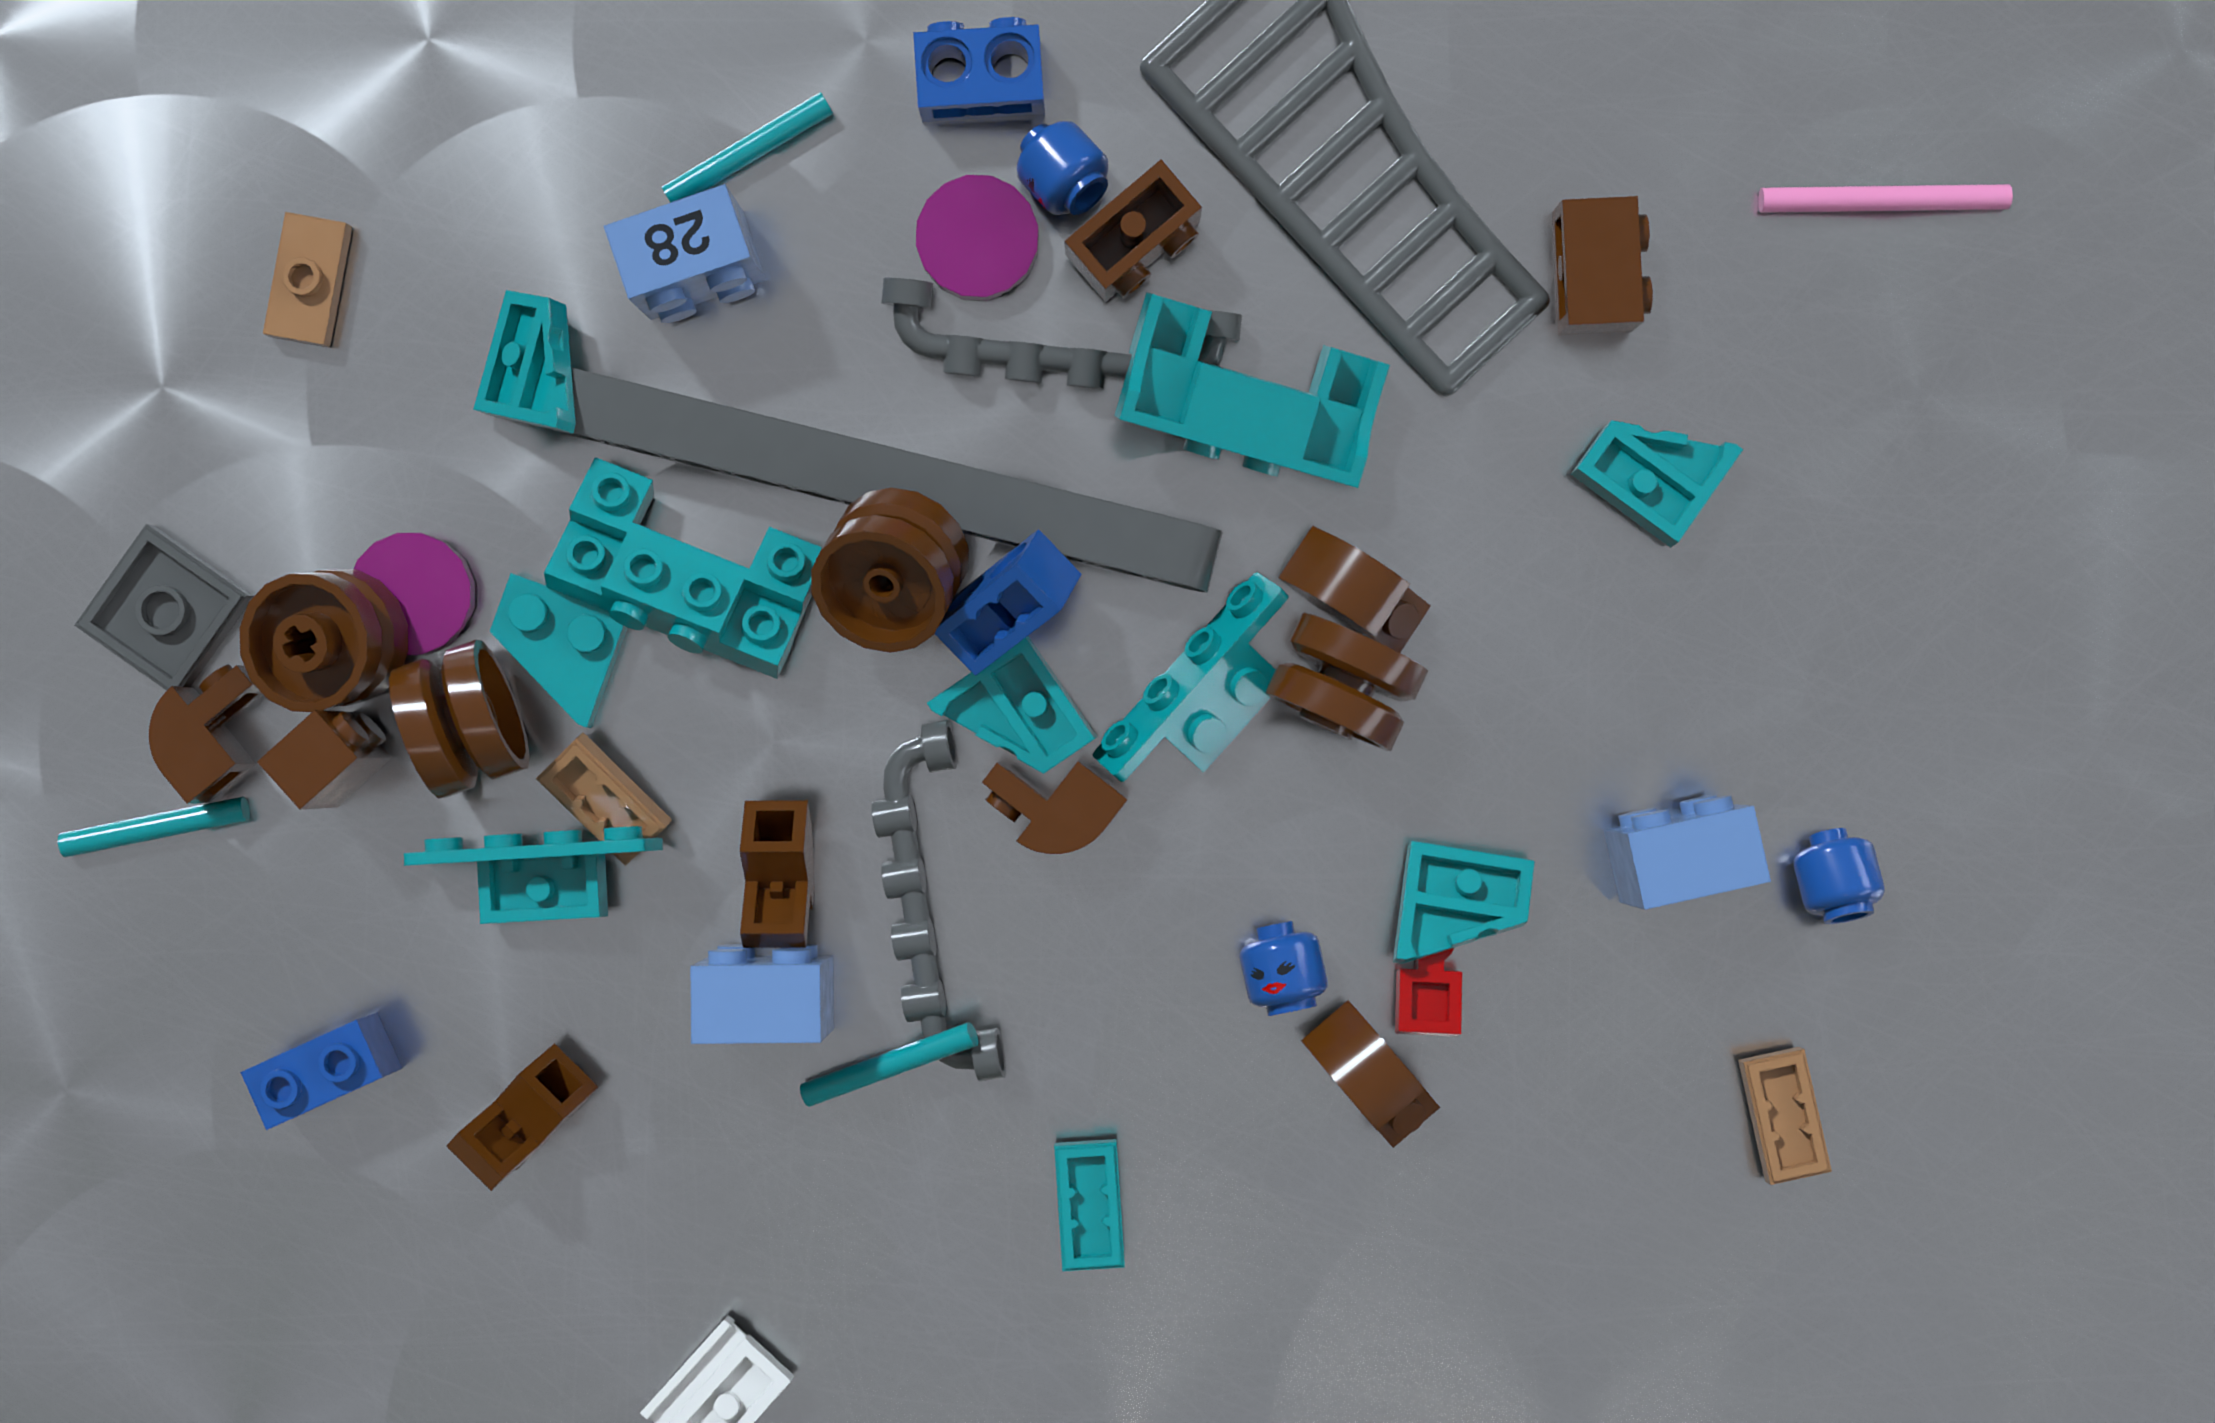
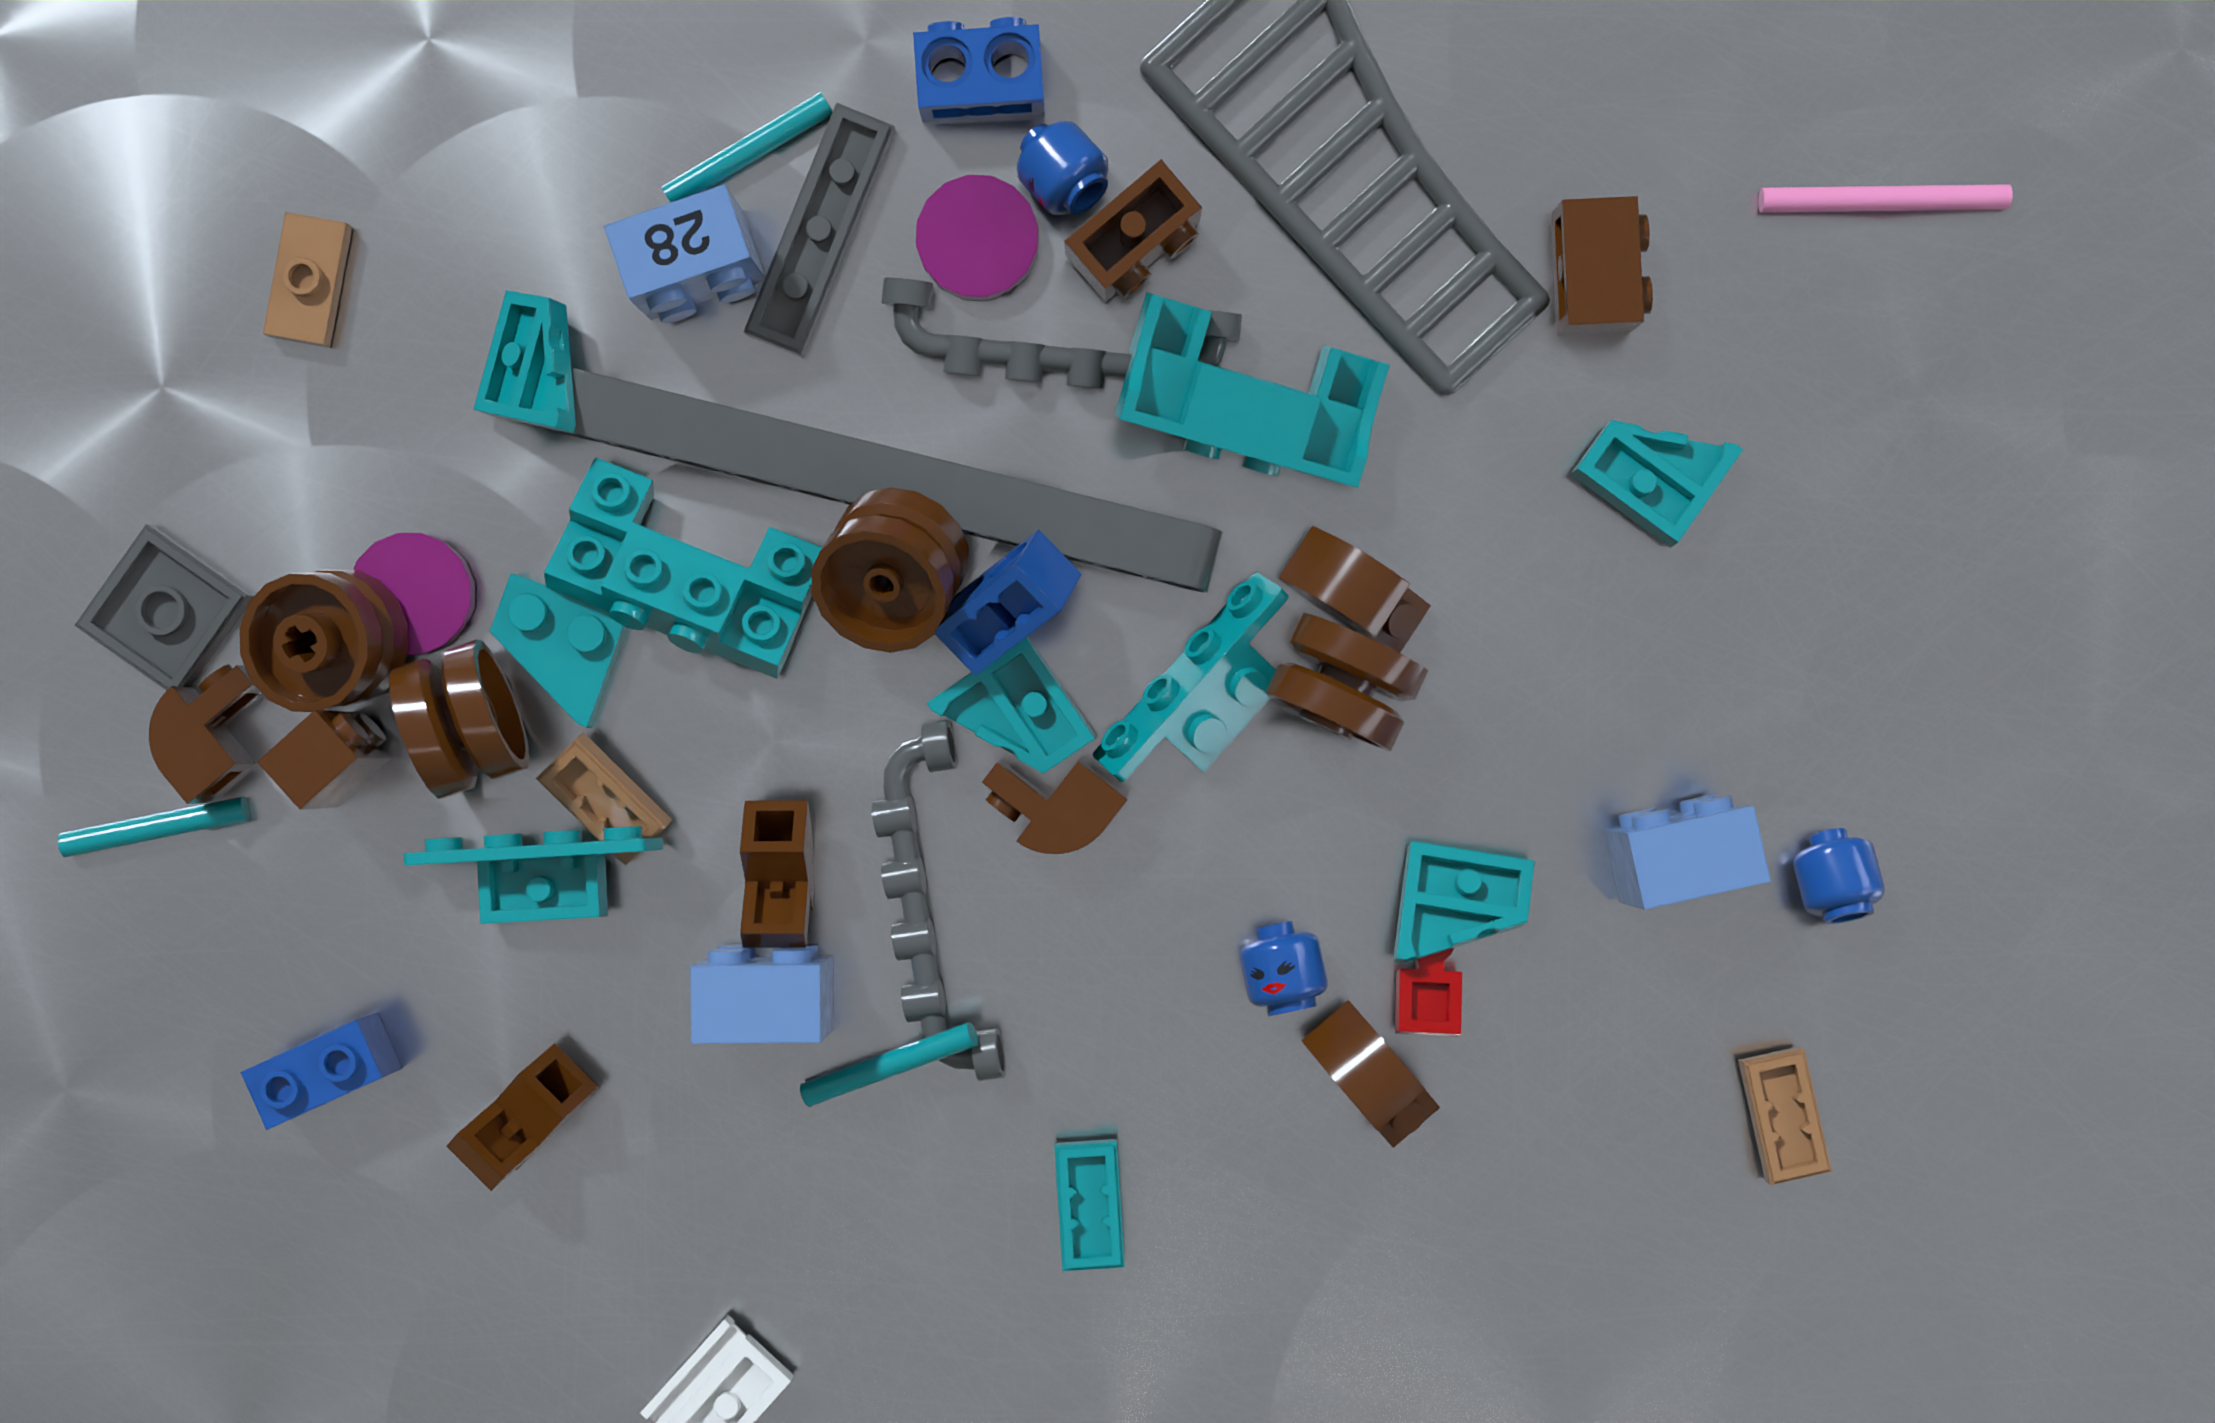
none -> dark grey tile [743,103,896,358]

